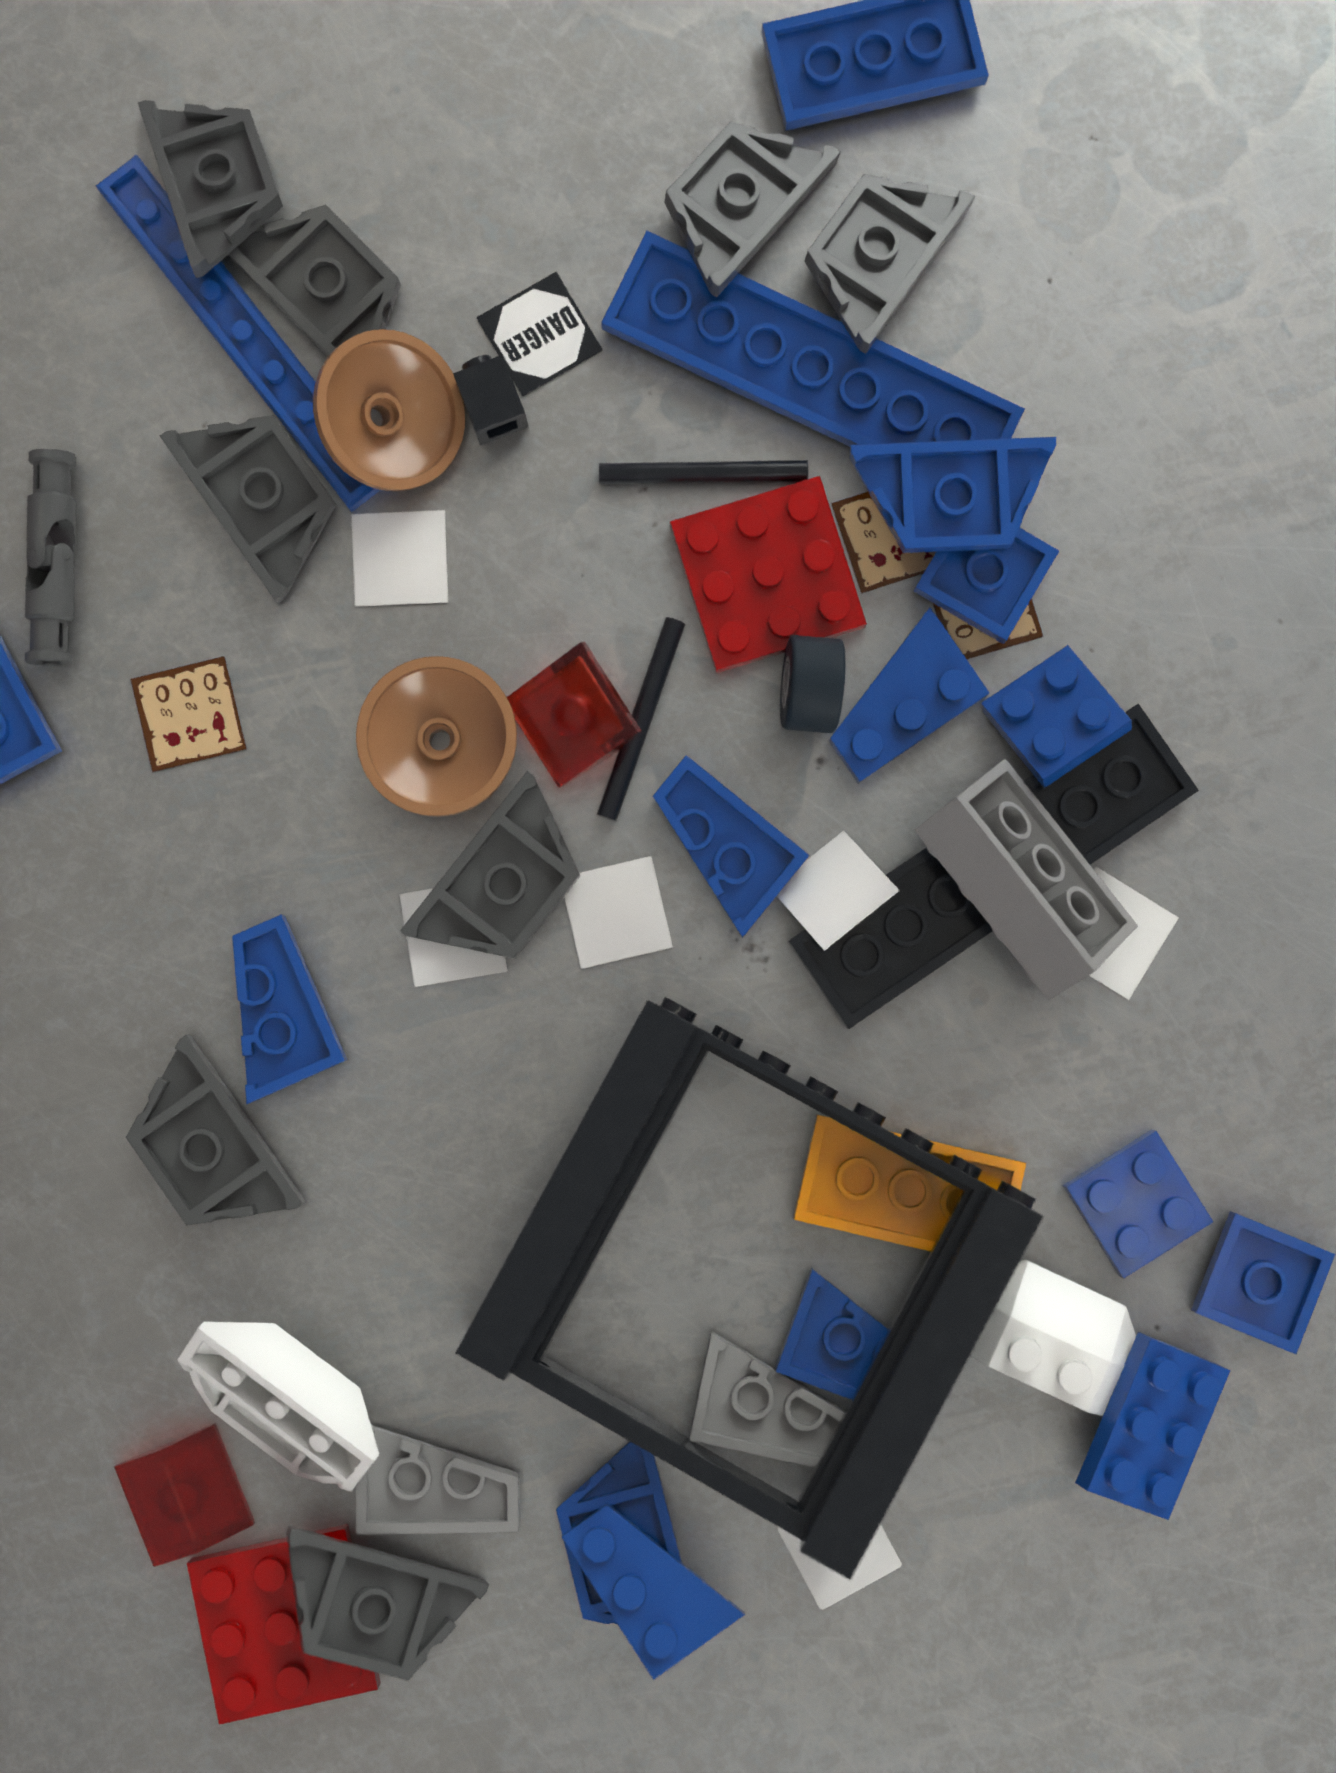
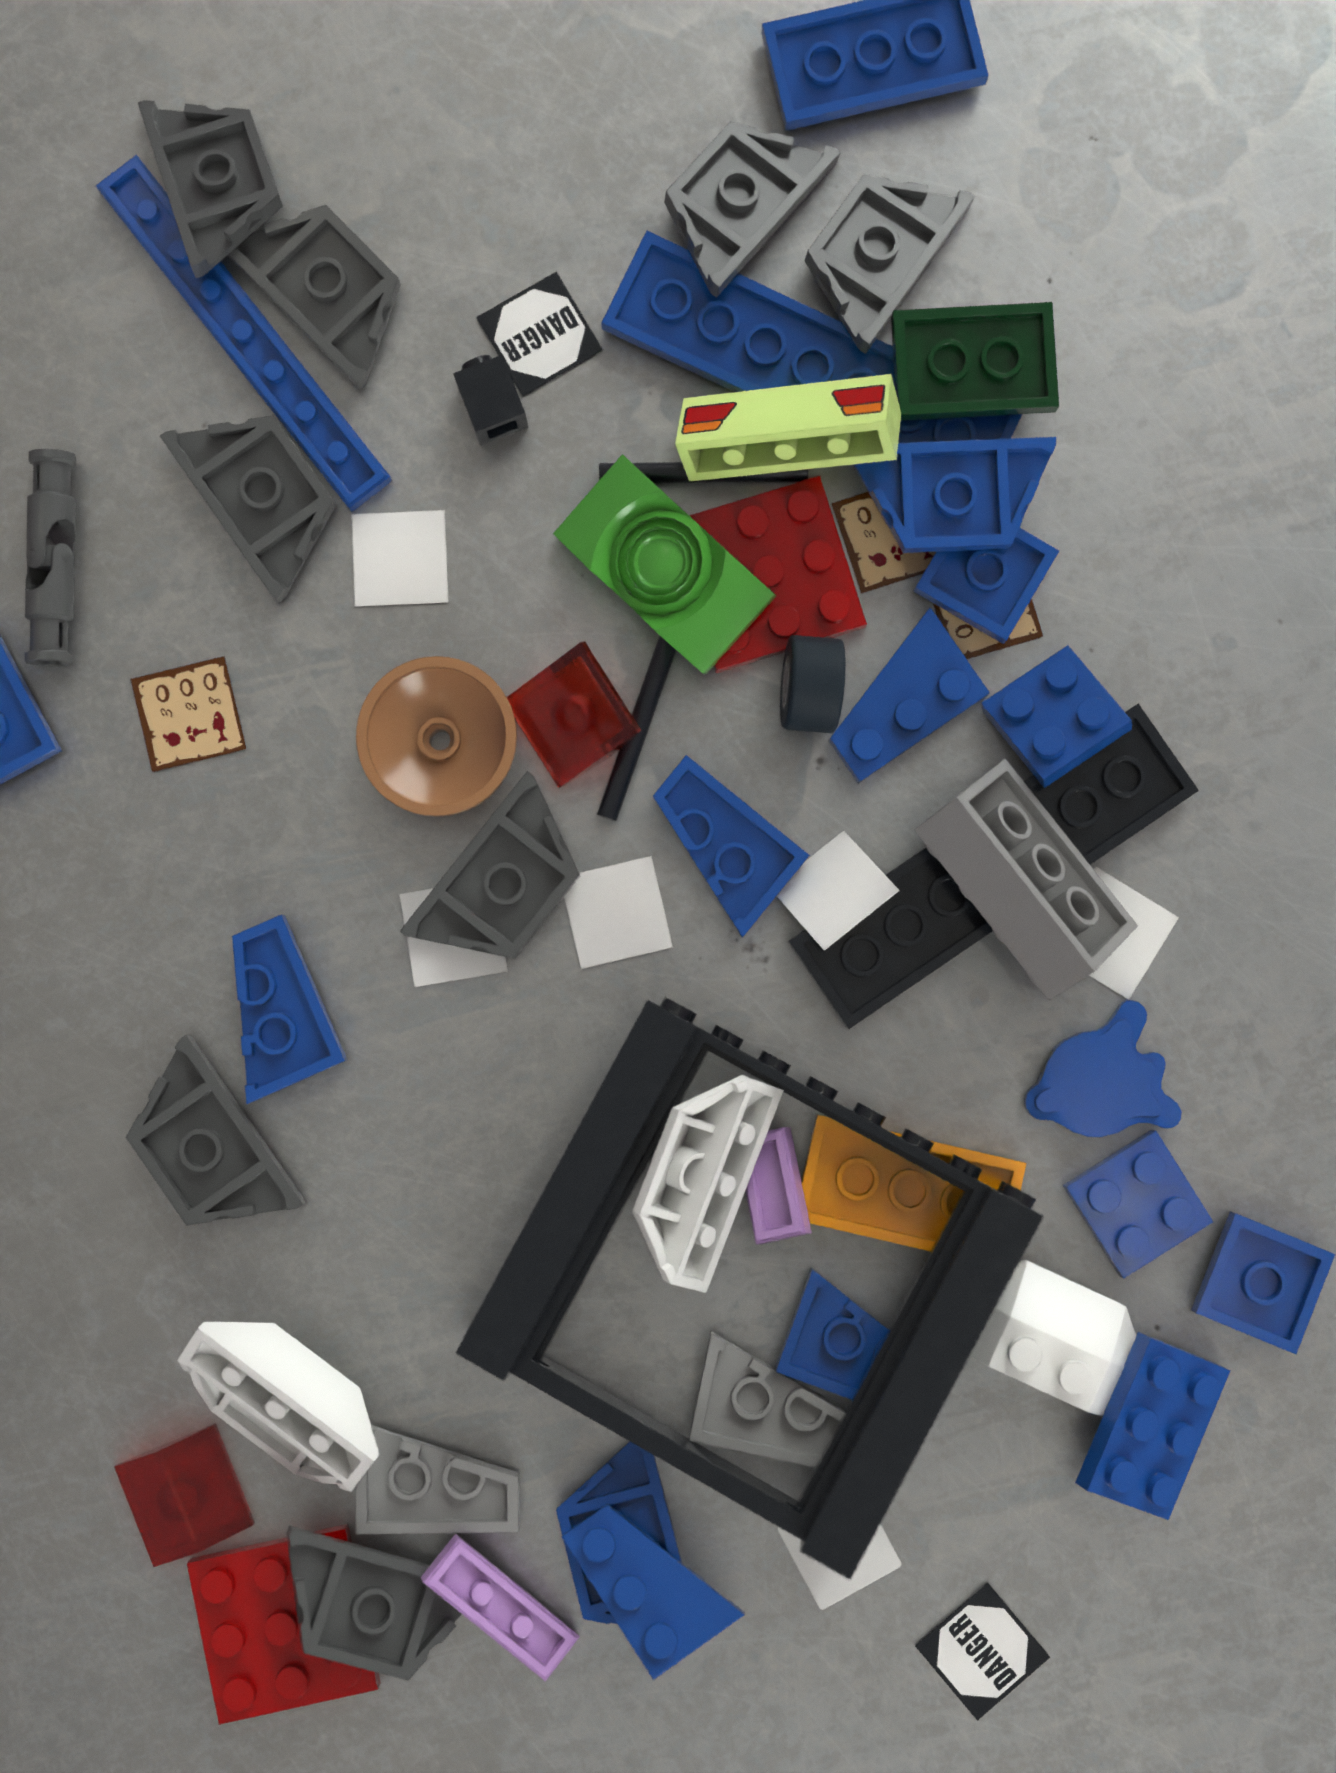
medium nougat dish [313,329,465,491] -> none
none -> lavender tile [420,1533,580,1681]
none -> bright green slope [553,454,776,675]
none -> white wedge [632,1075,784,1293]
none -> yellowish green brick [675,374,901,482]
none -> lavender tile [745,1127,812,1244]
none -> dark green plate [891,302,1059,421]
none -> sticker [915,1582,1050,1721]
none -> blue tile [1024,1000,1182,1137]

